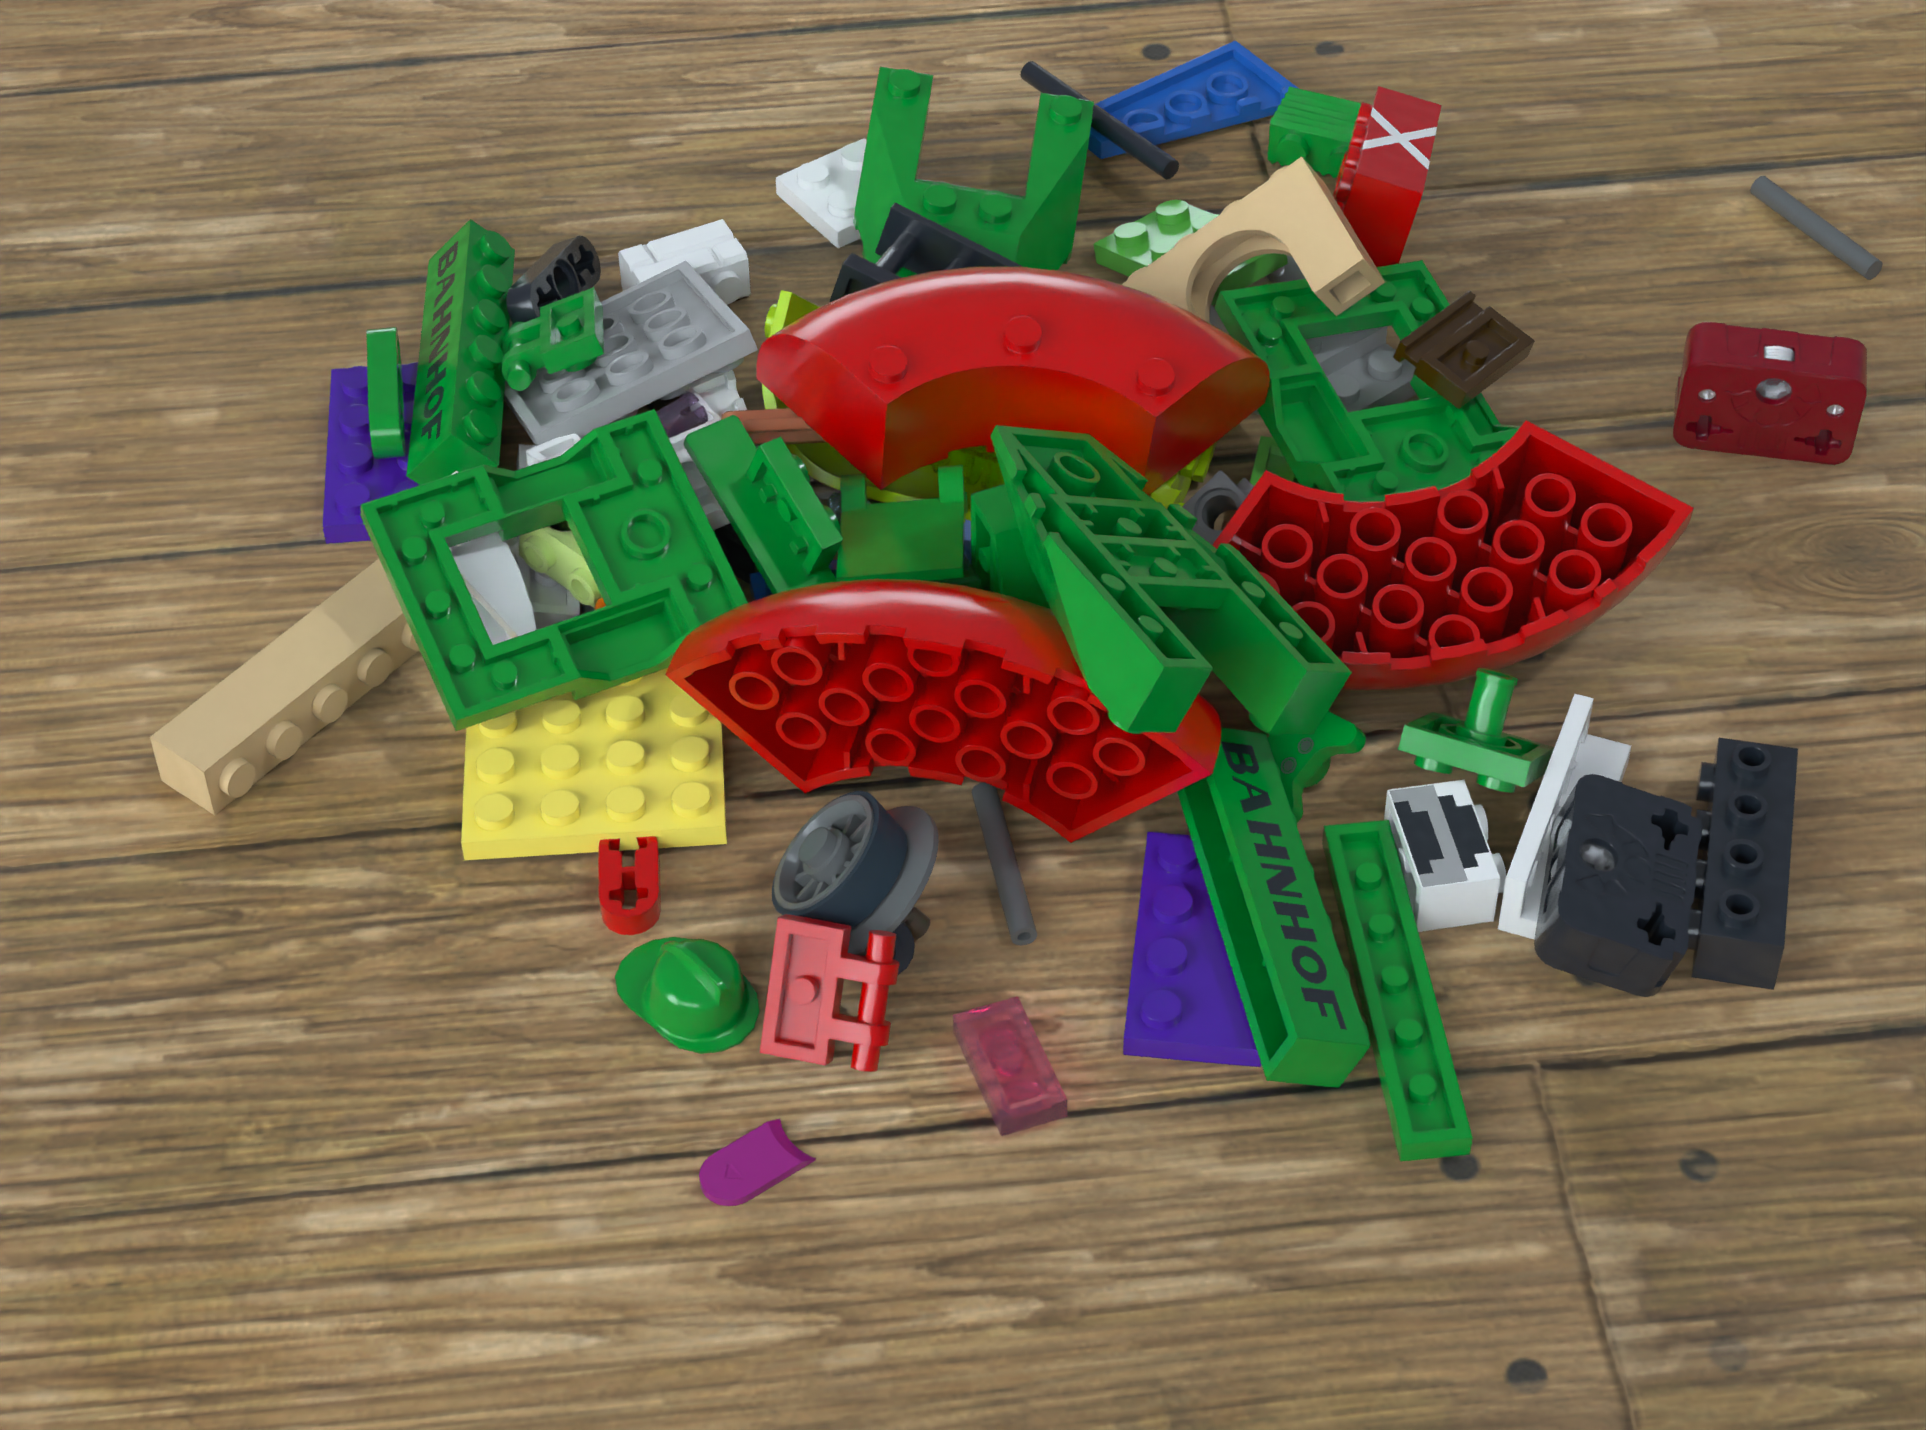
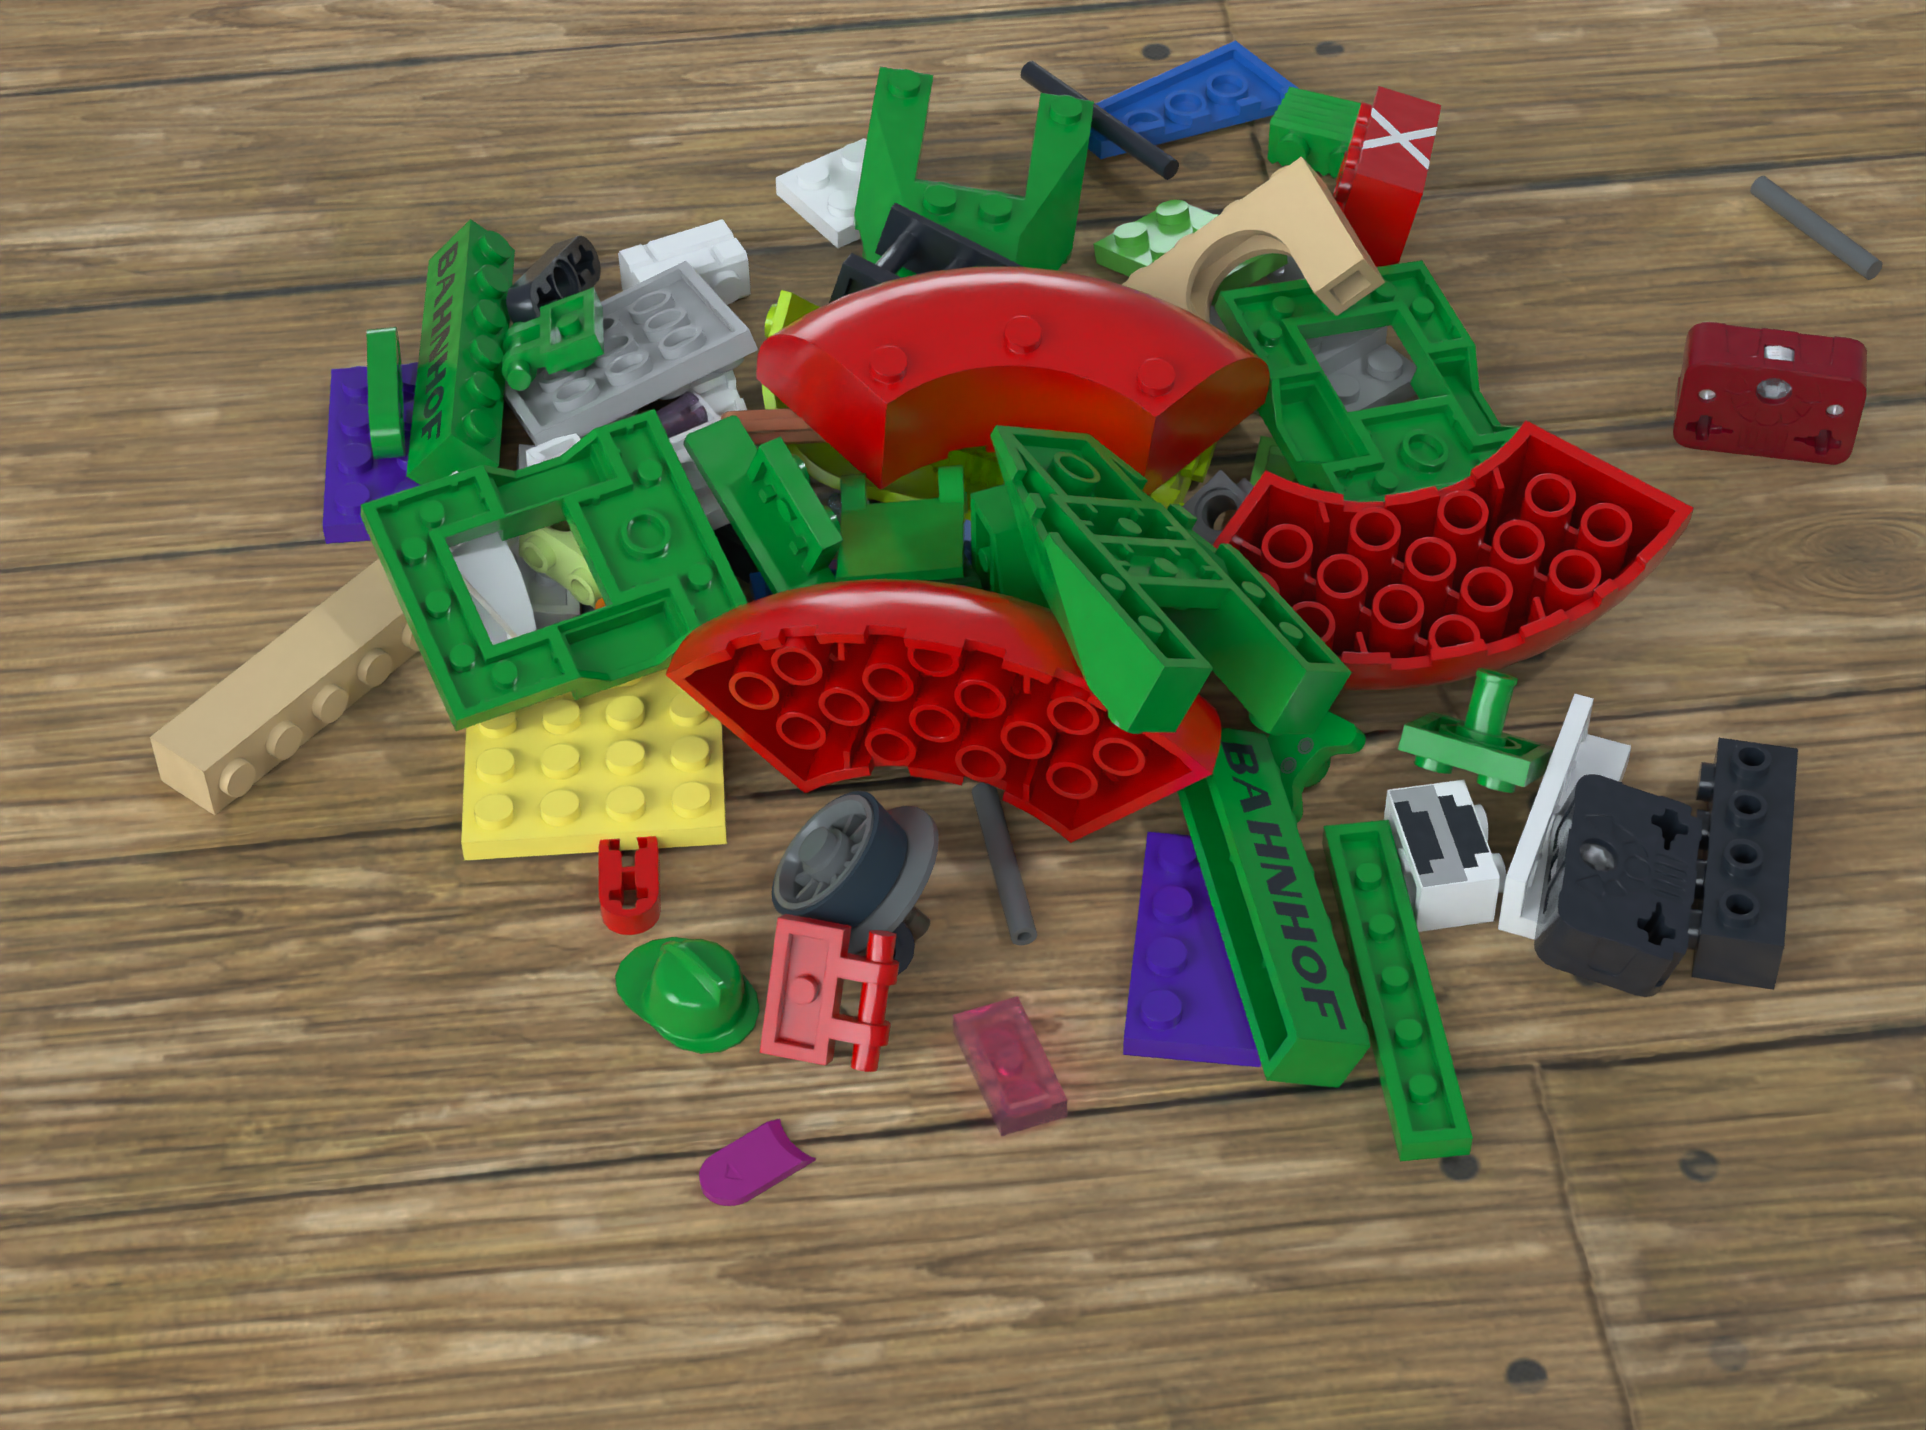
dark brown plate [1393,291,1535,409] -> none

